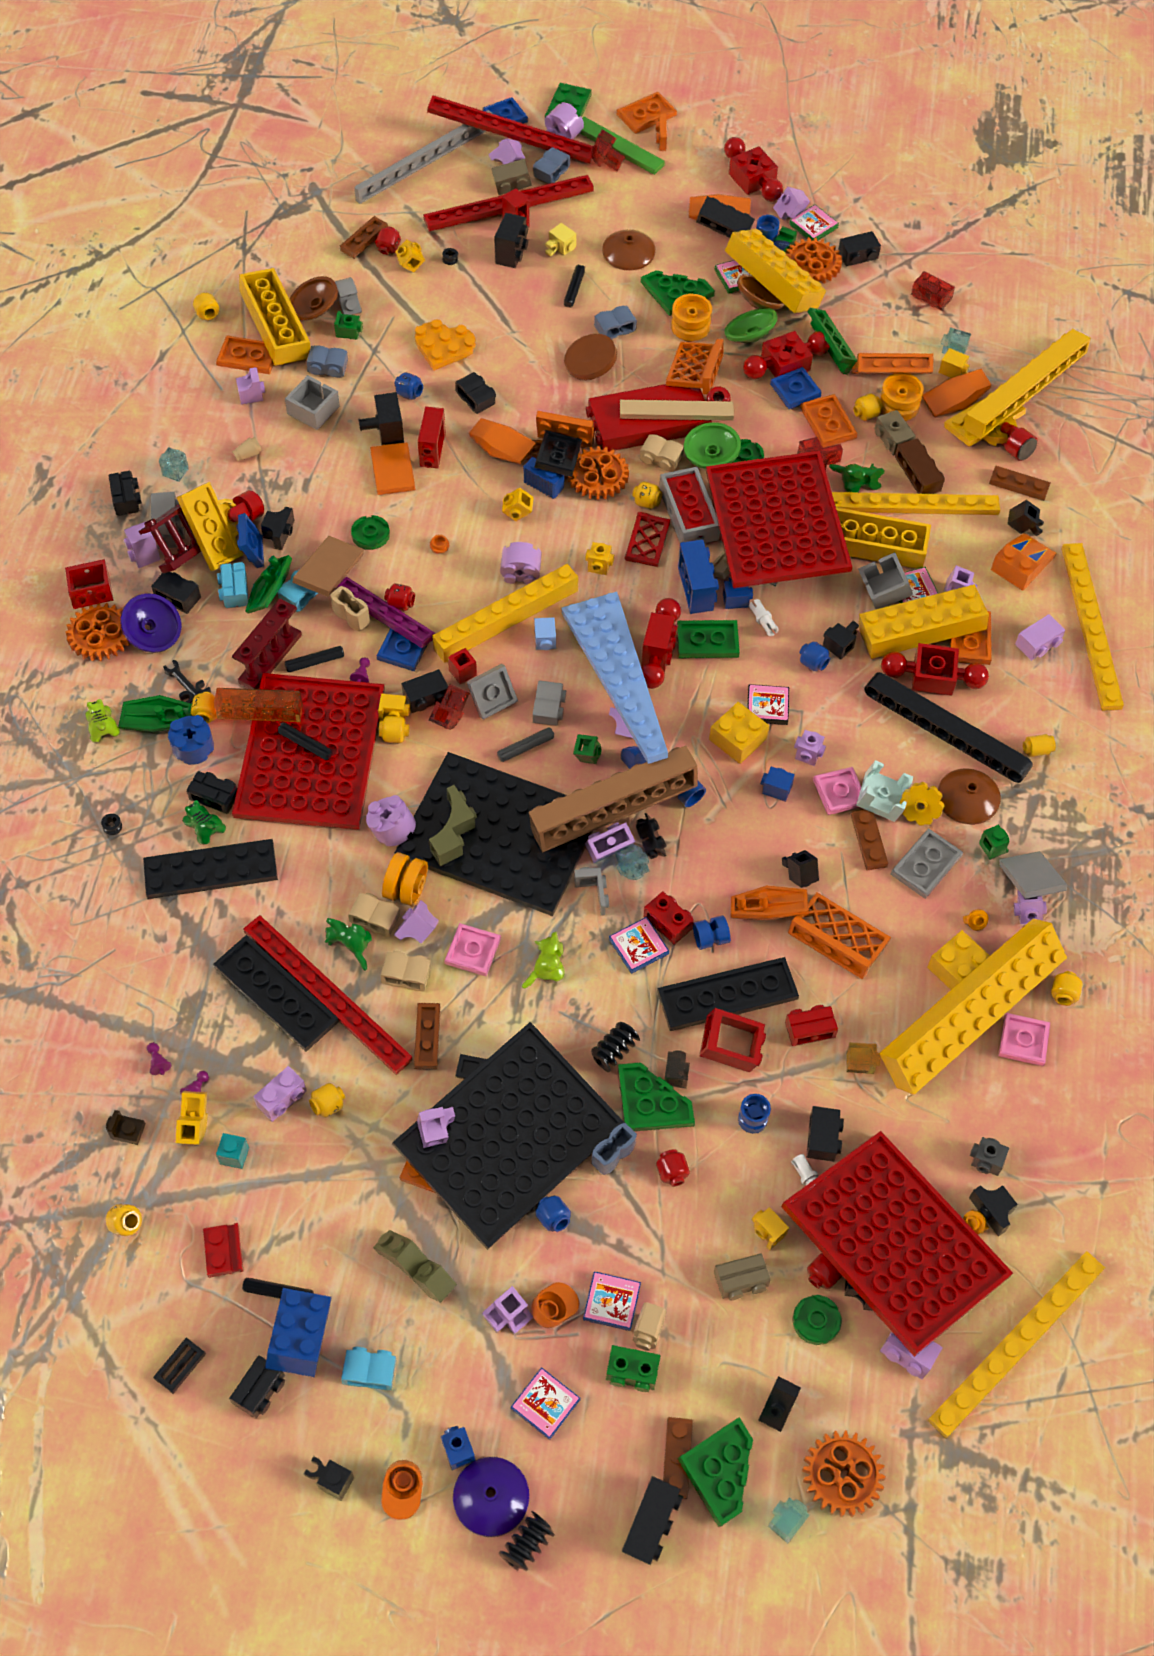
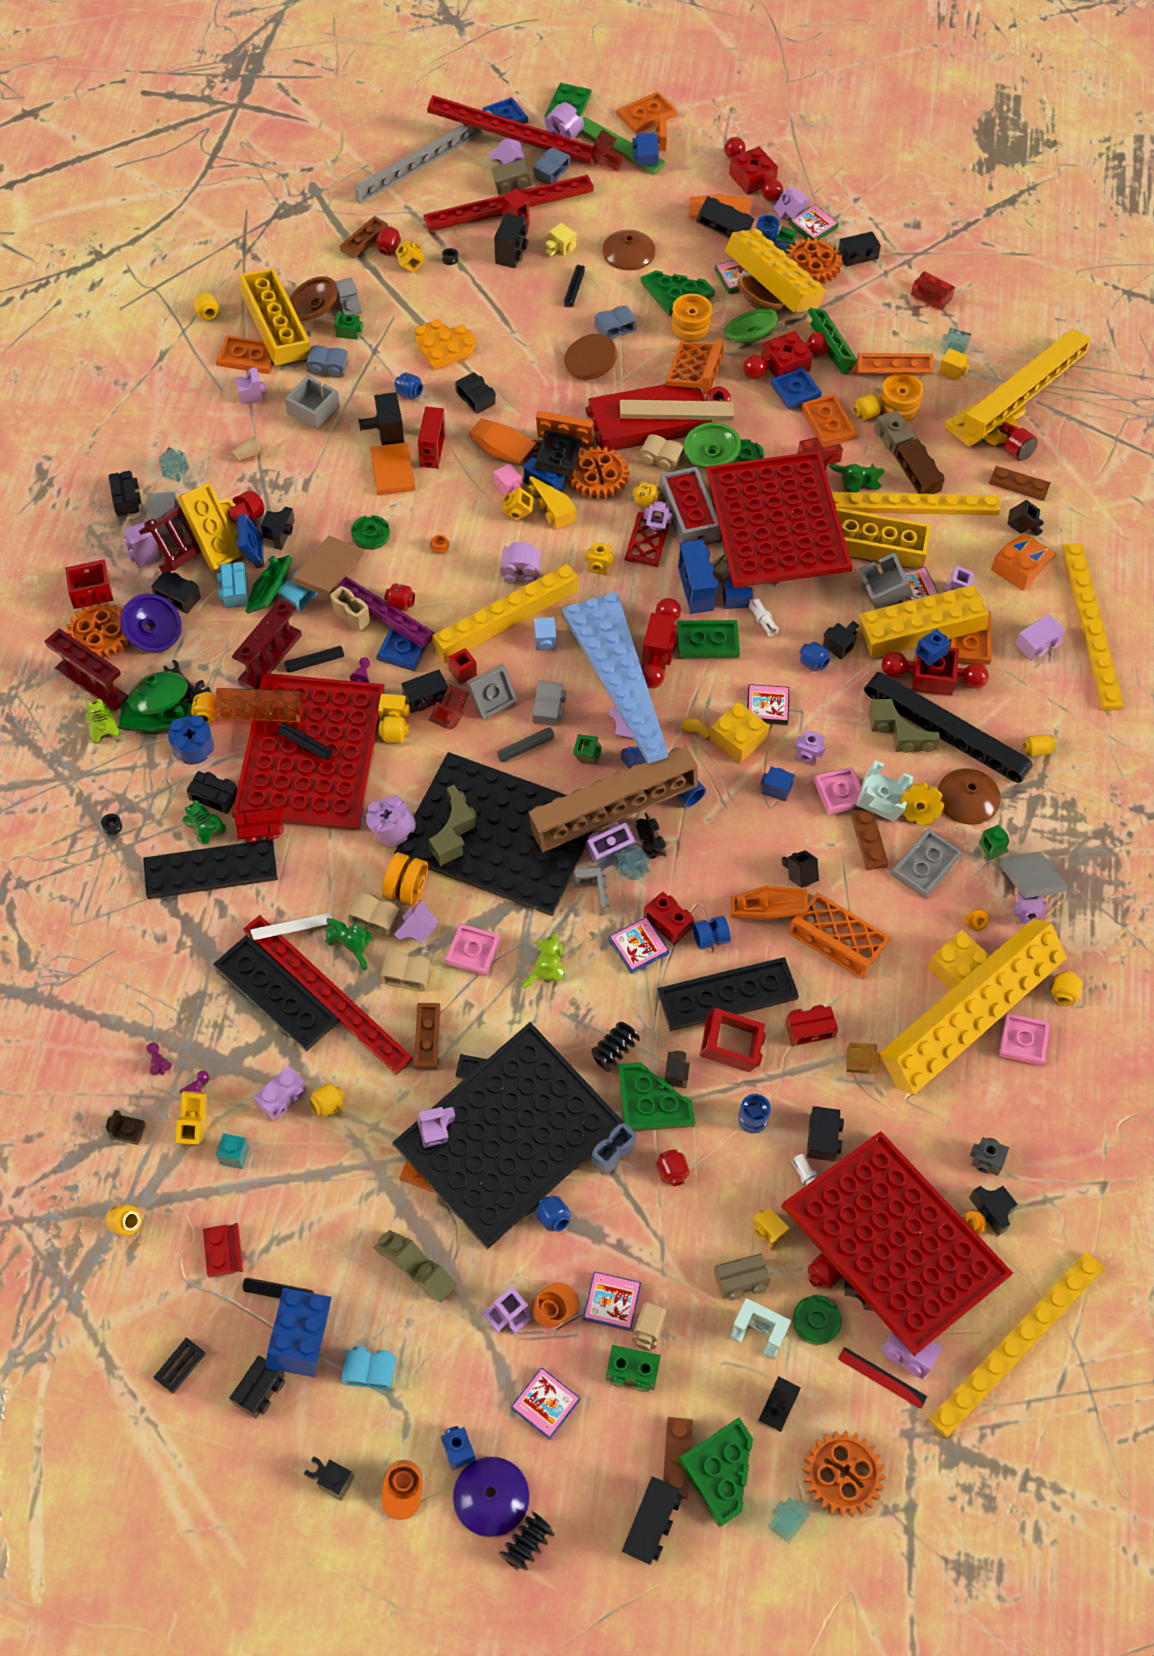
orange piece [922,369,992,417] -> none
none -> dark red fence [44,628,128,711]
none -> green dish [127,671,188,715]
none -> red brick [234,807,284,842]
none -> white sticker [250,913,333,940]
none -> bright pink brick [494,464,523,496]
none -> yellow slope [528,476,577,530]
none -> blue brick [632,132,659,166]
none -> lavender brick [643,501,672,531]
none -> yellow arm [681,718,710,739]
none -> light aqua panel [730,1298,791,1360]
none -> red sticker [838,1347,927,1408]
none -> olive arch [869,699,940,753]
none -> blue brick [915,629,951,666]

